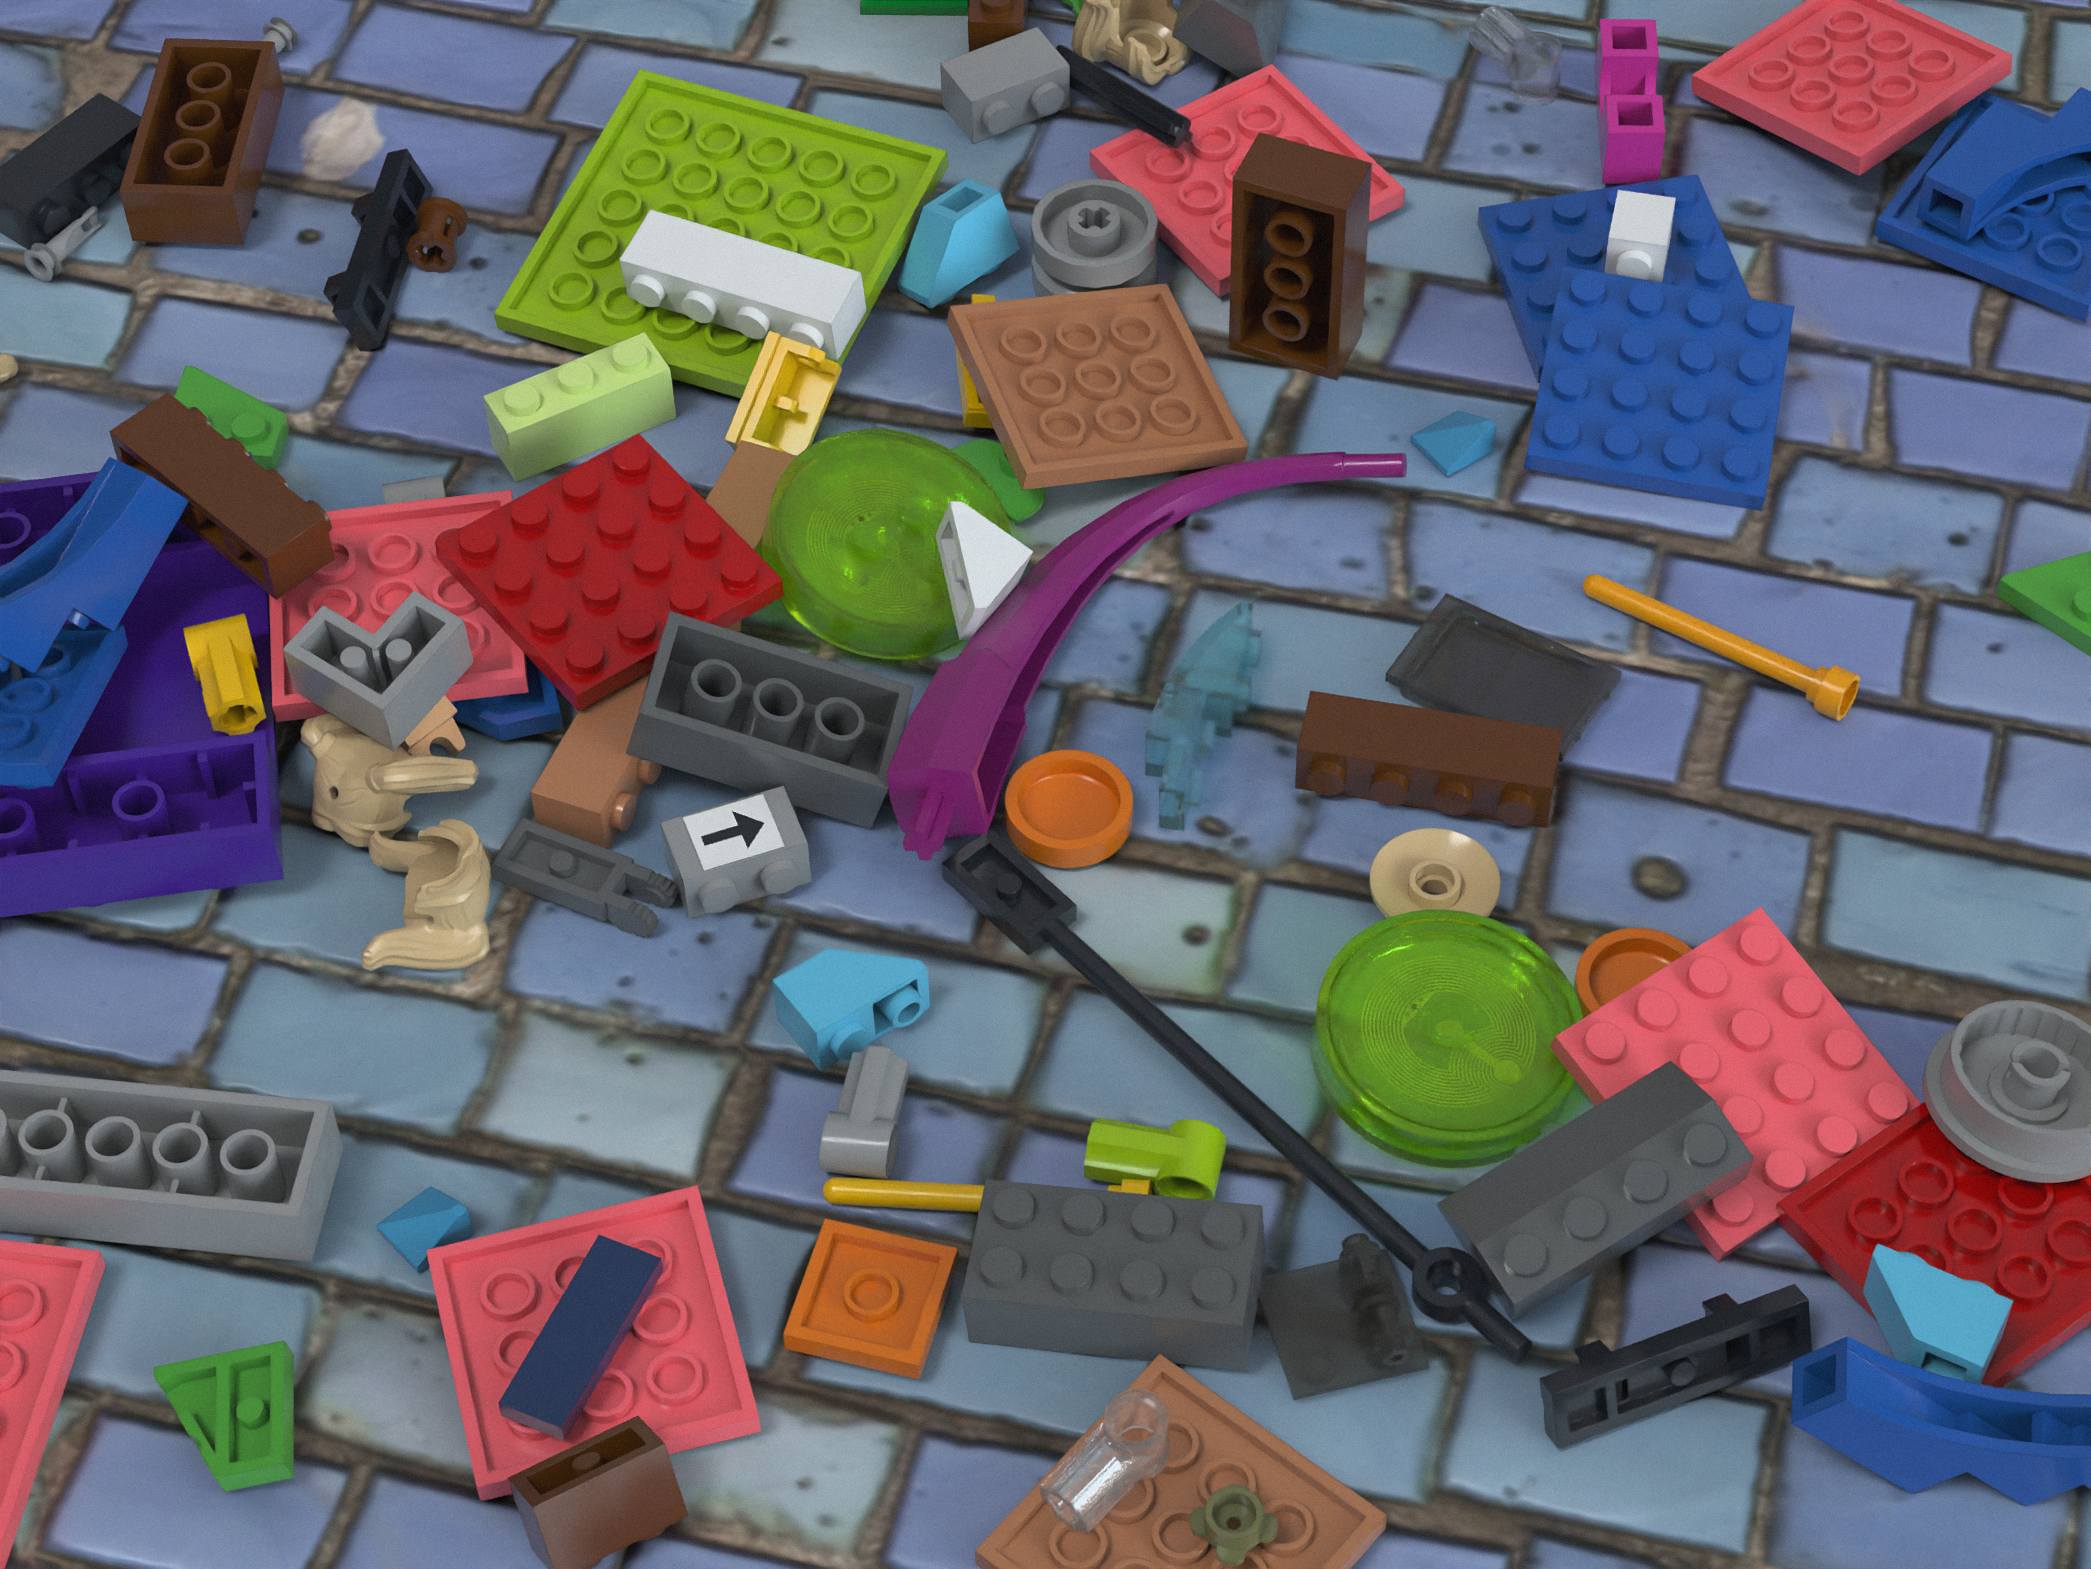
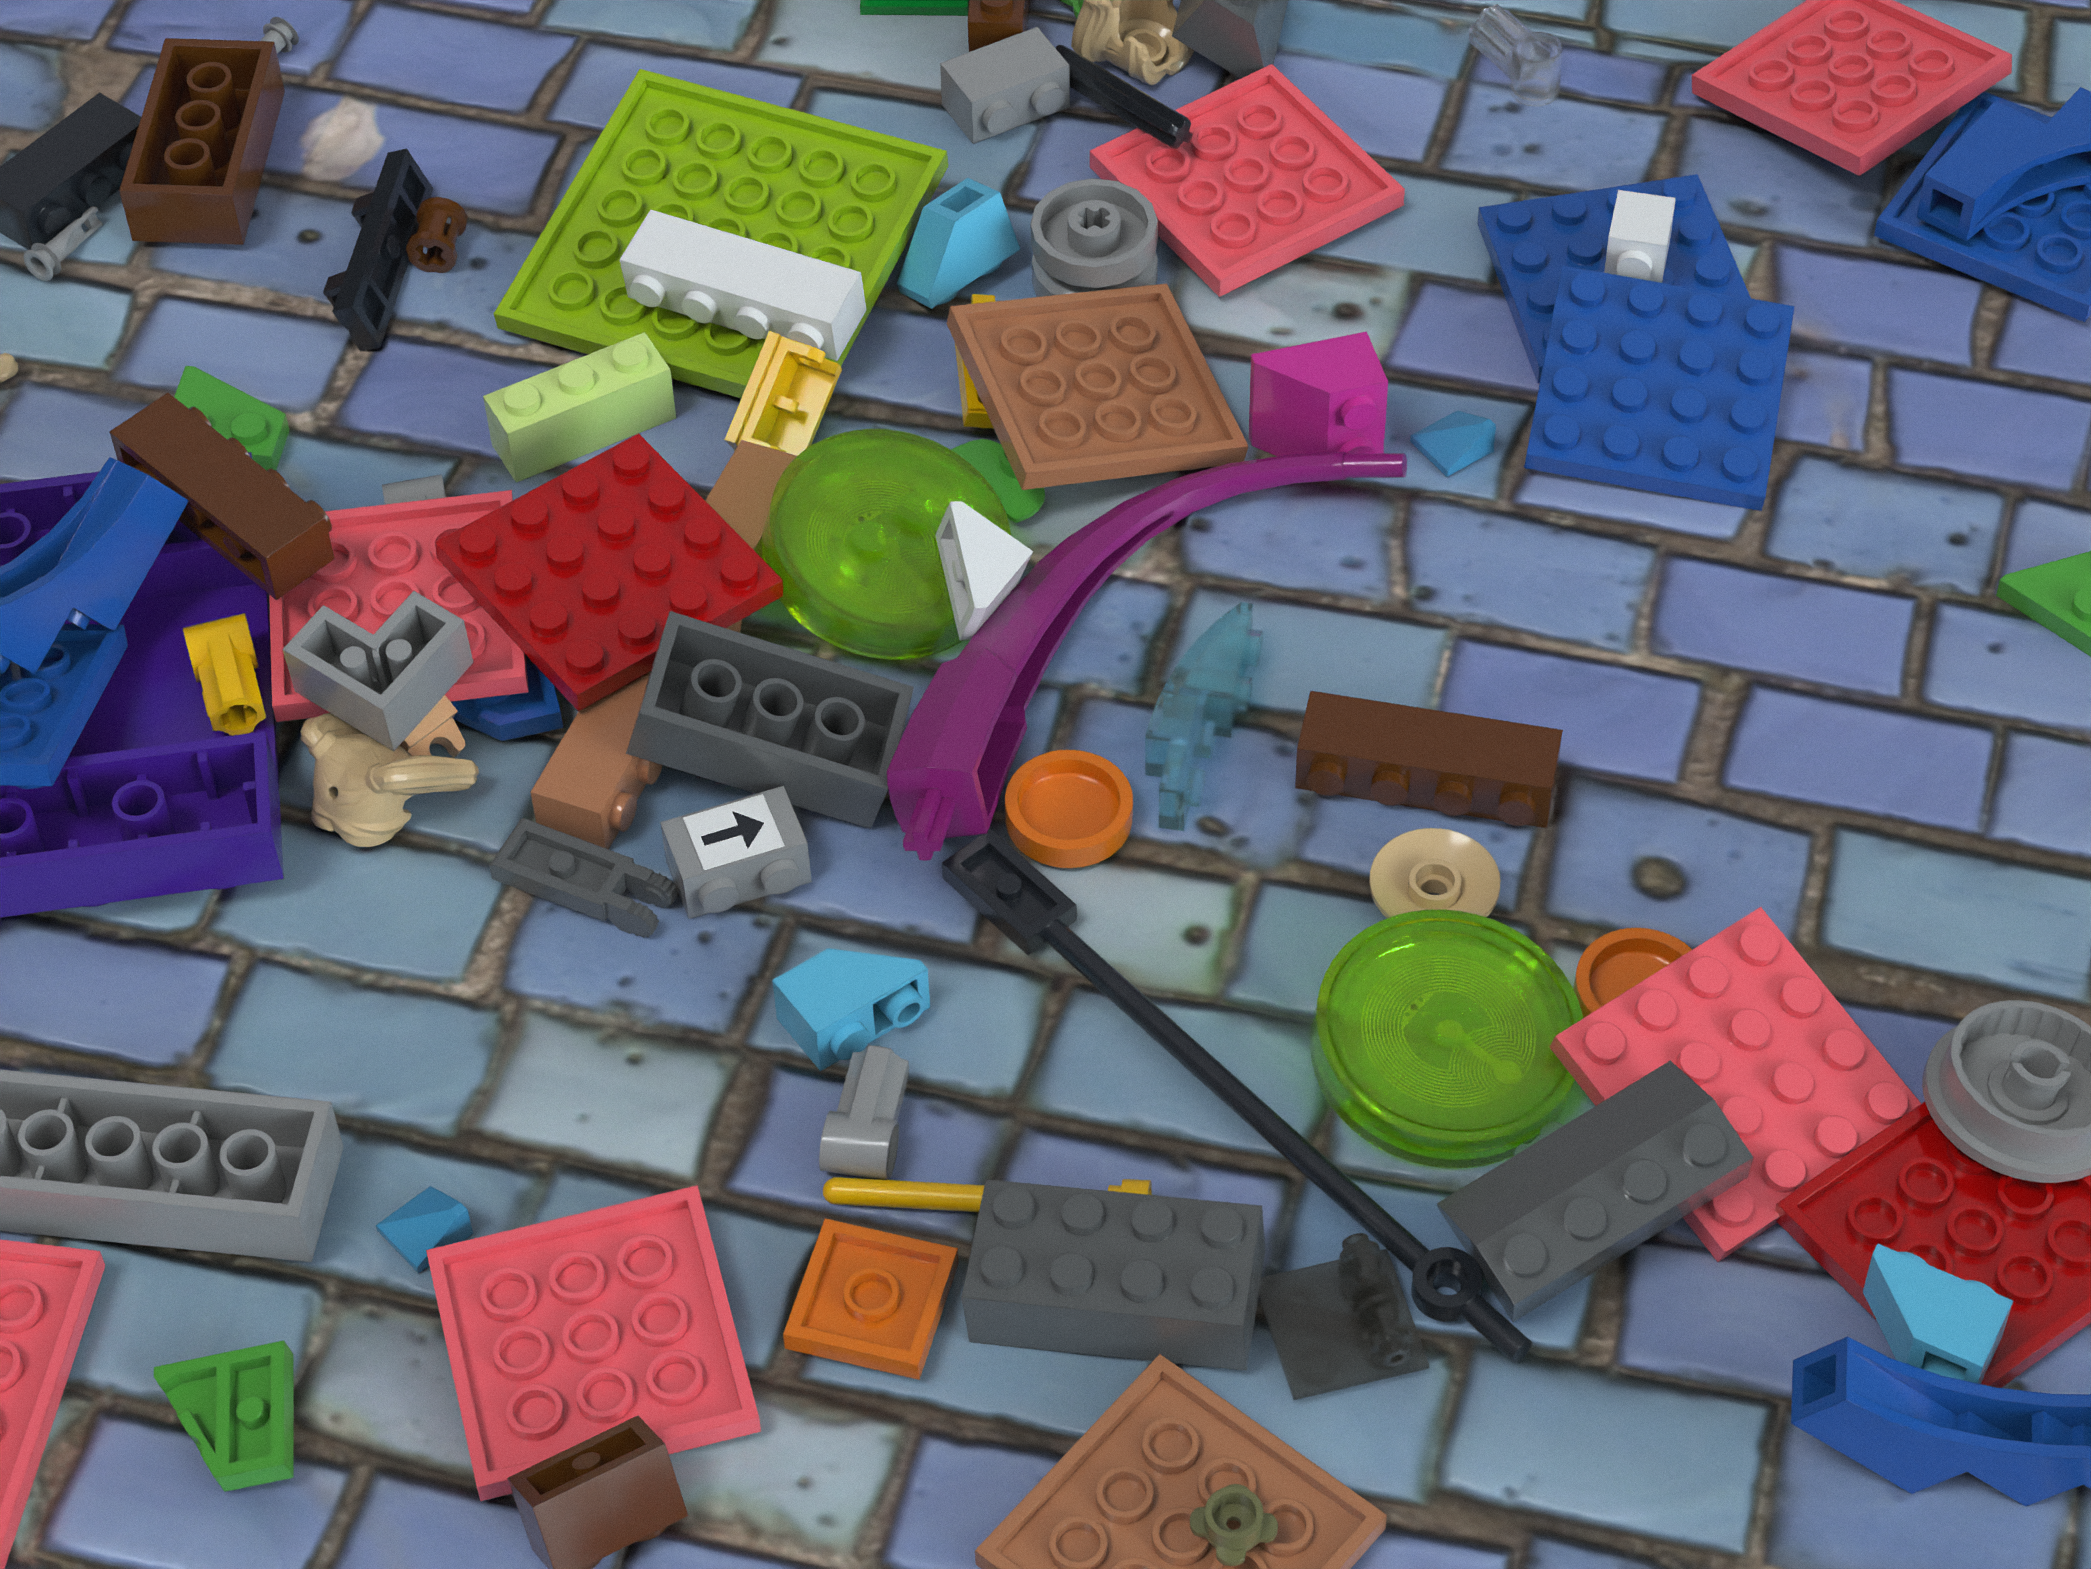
tan hair [360,819,493,971] -> none
dark blue tile [498,1235,663,1441] -> none
clear piece [1040,1389,1170,1534] -> none
lime piece [1084,1117,1227,1201] -> none
reddish brown brick [1229,132,1372,381] -> none
clear smoke piece [1385,593,1622,762] -> none
black hinge [1539,1284,1812,1449] -> none
light orange piece [1582,574,1860,721] -> none
dark pink arch [1594,19,1665,184] -> none
none -> dark pink slope [1249,331,1388,456]

